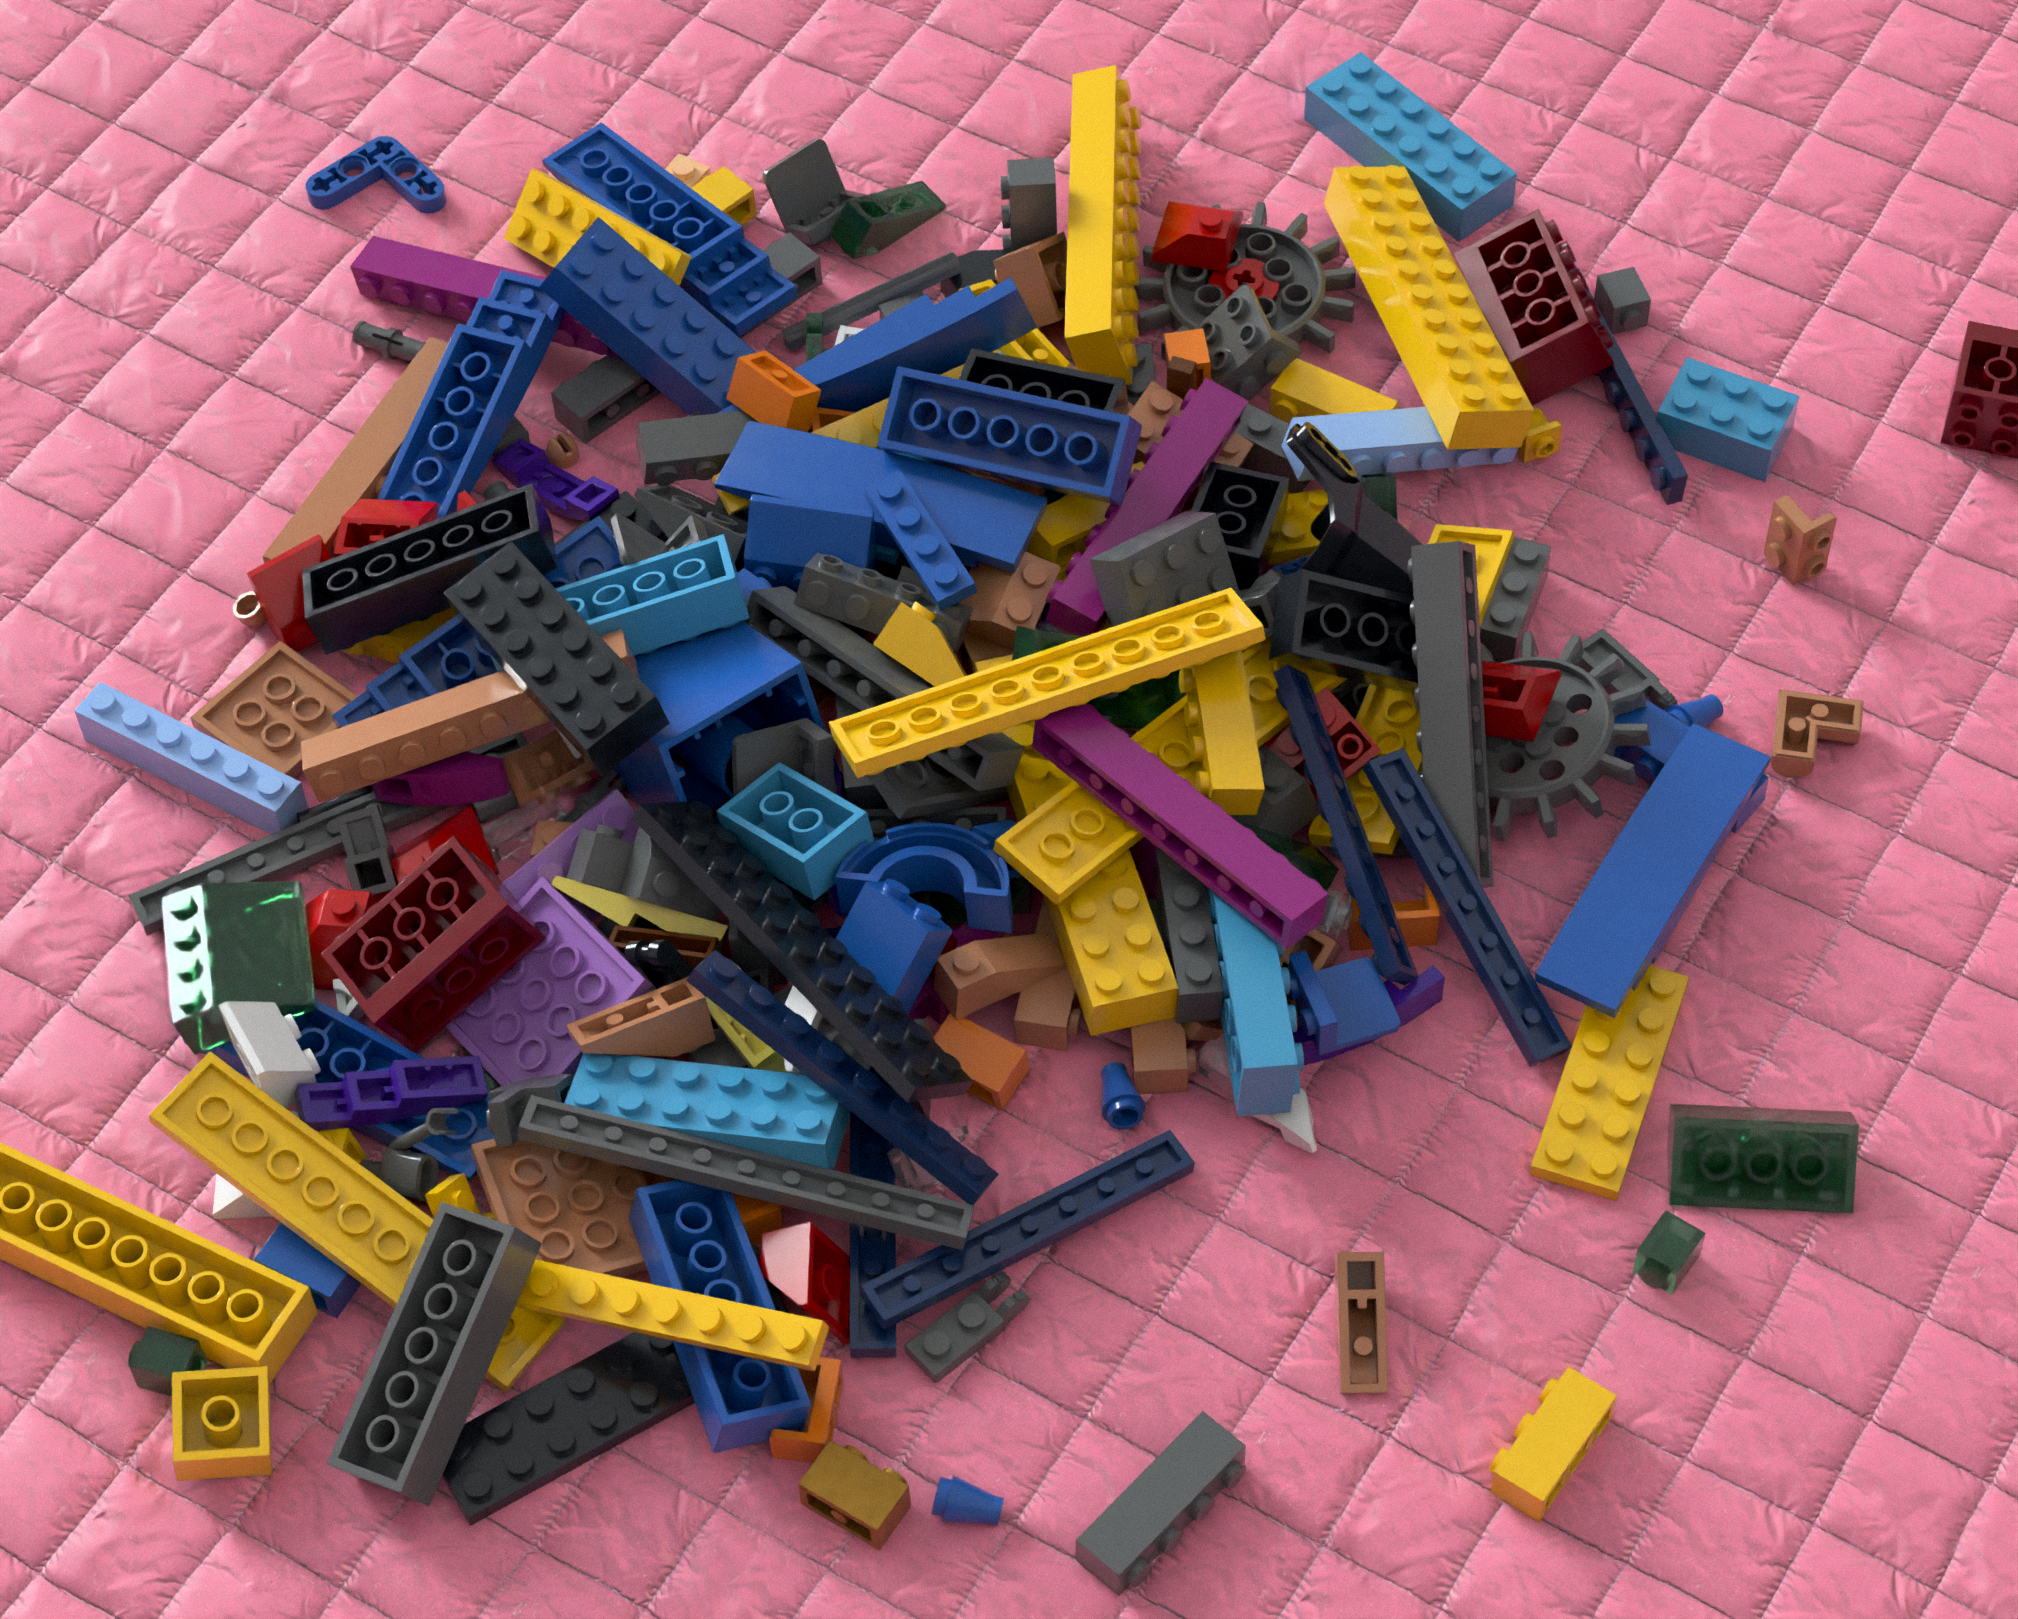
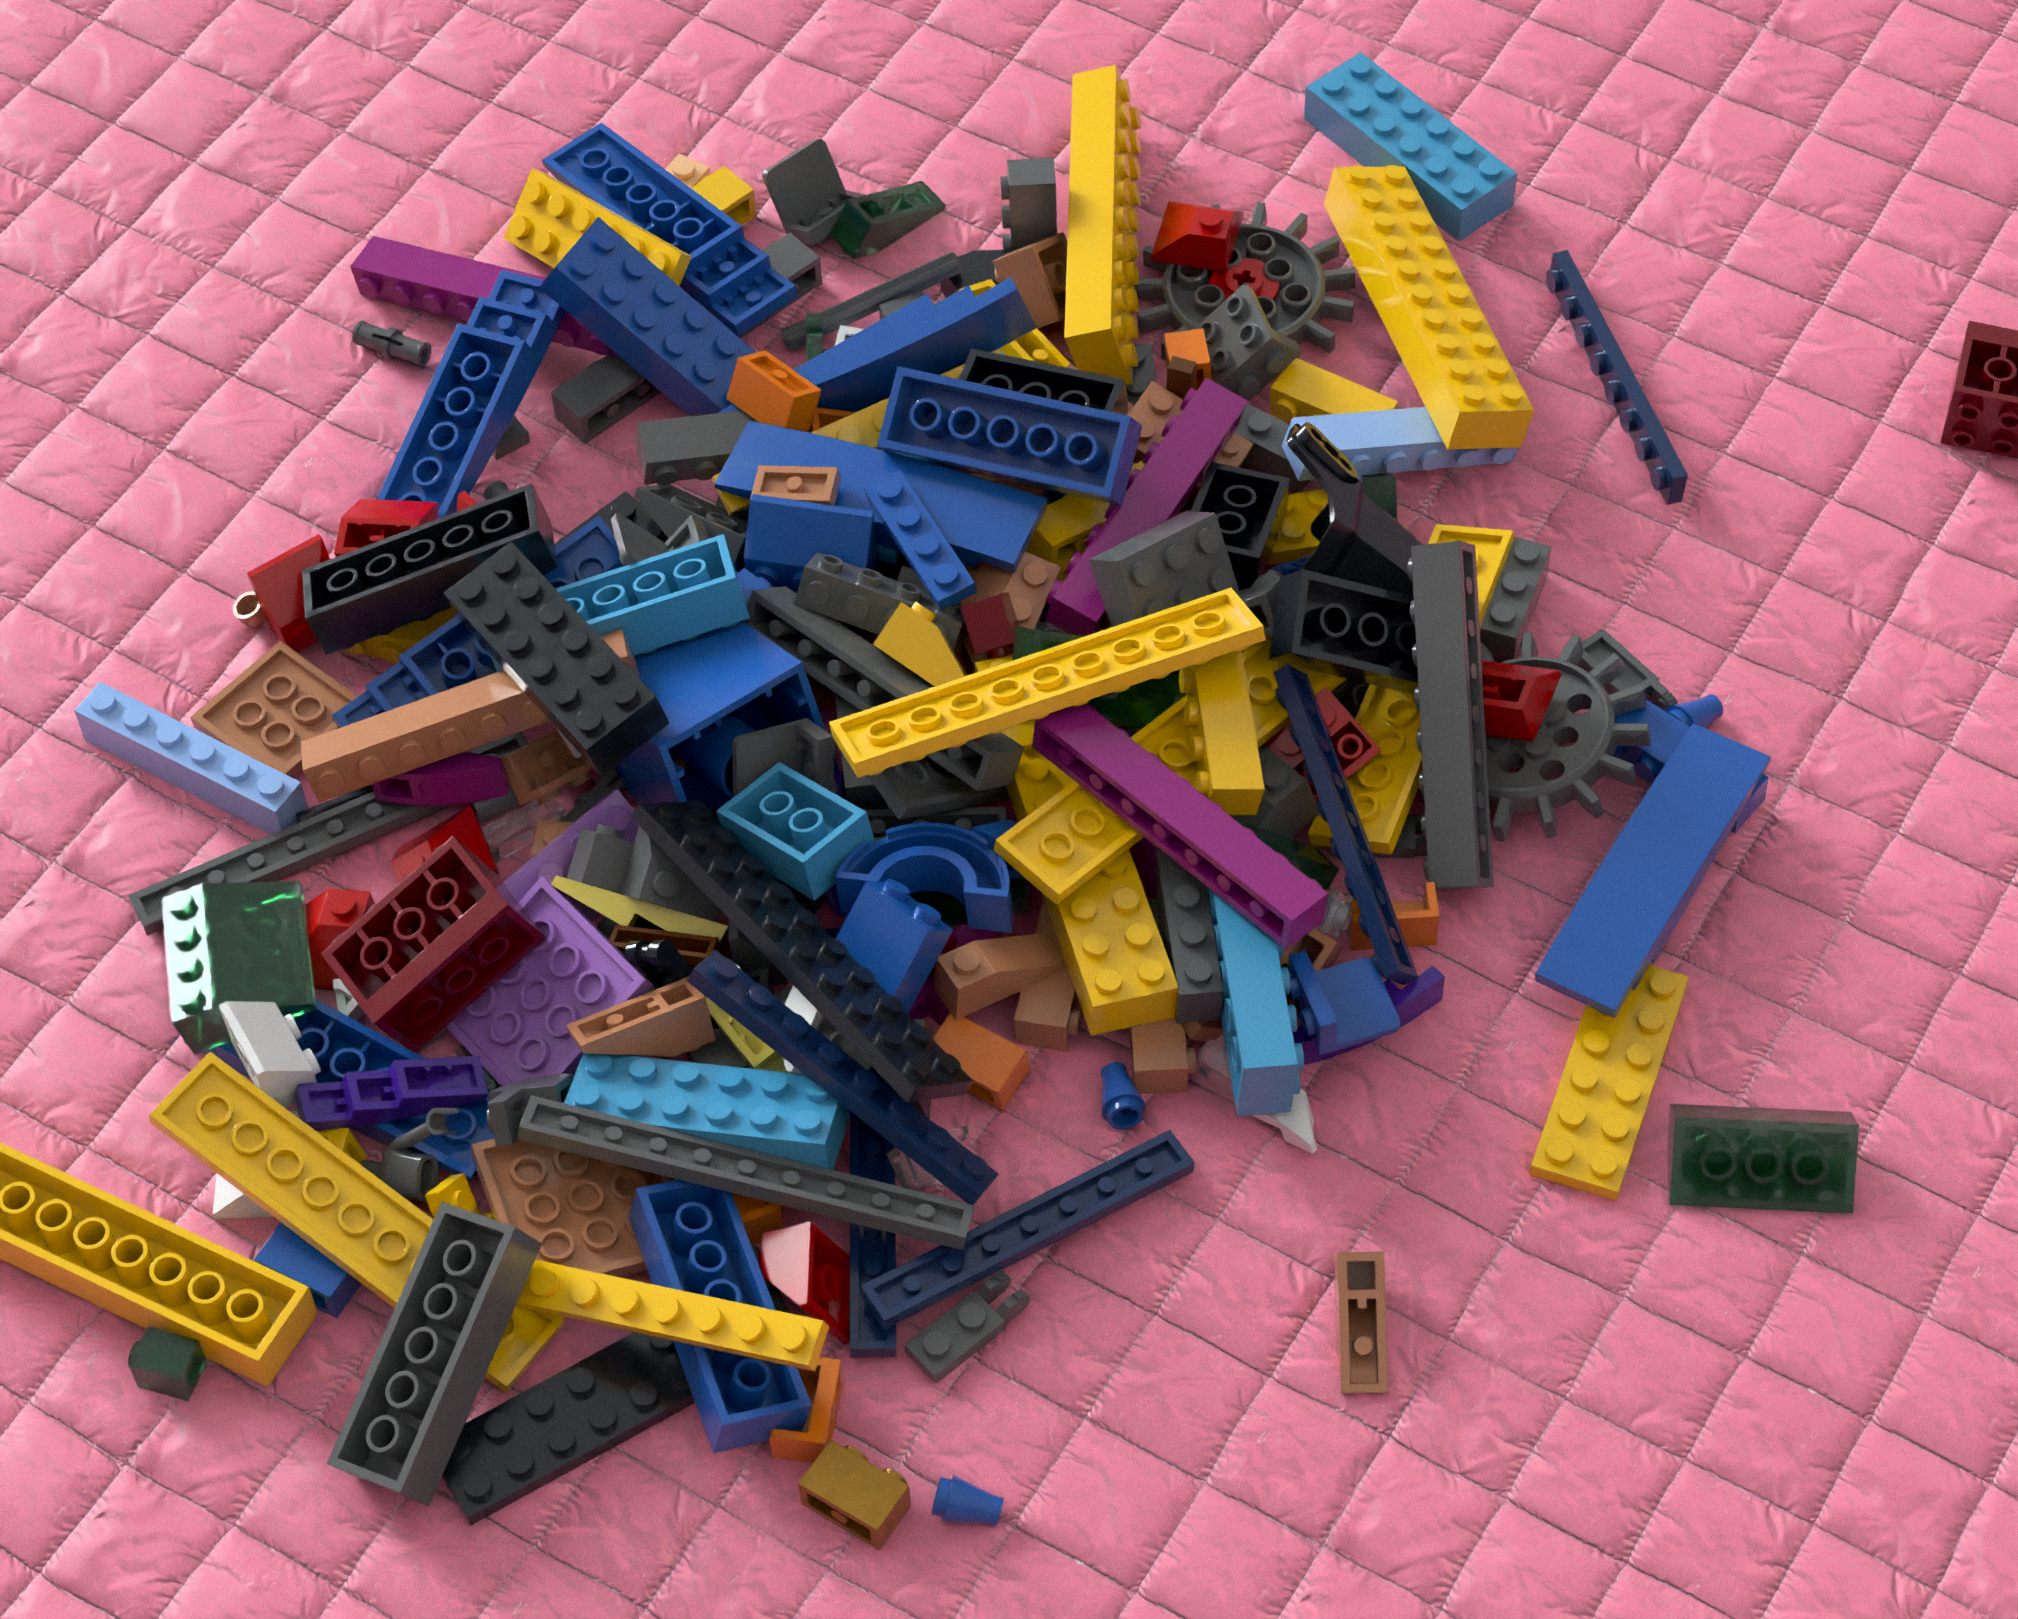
yellow brick [172,1366,273,1481] -> none
nougat brick [262,337,448,563] -> none
blue beam [306,136,446,214] -> none
dark grey brick [336,805,399,895] -> none
dark purple slope [492,438,620,520] -> none
nougat hinge [546,434,579,469] -> none
dark grey brick [1076,1411,1246,1596] -> none
dark blue plate [1362,748,1572,1067] -> none
dark red brick [1455,209,1615,406] -> none
yellow brick [1489,1366,1617,1522] -> none
yellow bracket [1517,408,1562,463] -> none
dark grey brick [1594,267,1651,334] -> none
clear green brick [1633,1210,1706,1295] -> none
dark azure brick [1657,357,1799,482] -> none
nougat bracket [1763,494,1837,585] -> none
nougat brick [1771,689,1864,778] -> none
none -> nougat plate [750,465,841,505]
none -> dark red brick [960,592,1023,659]

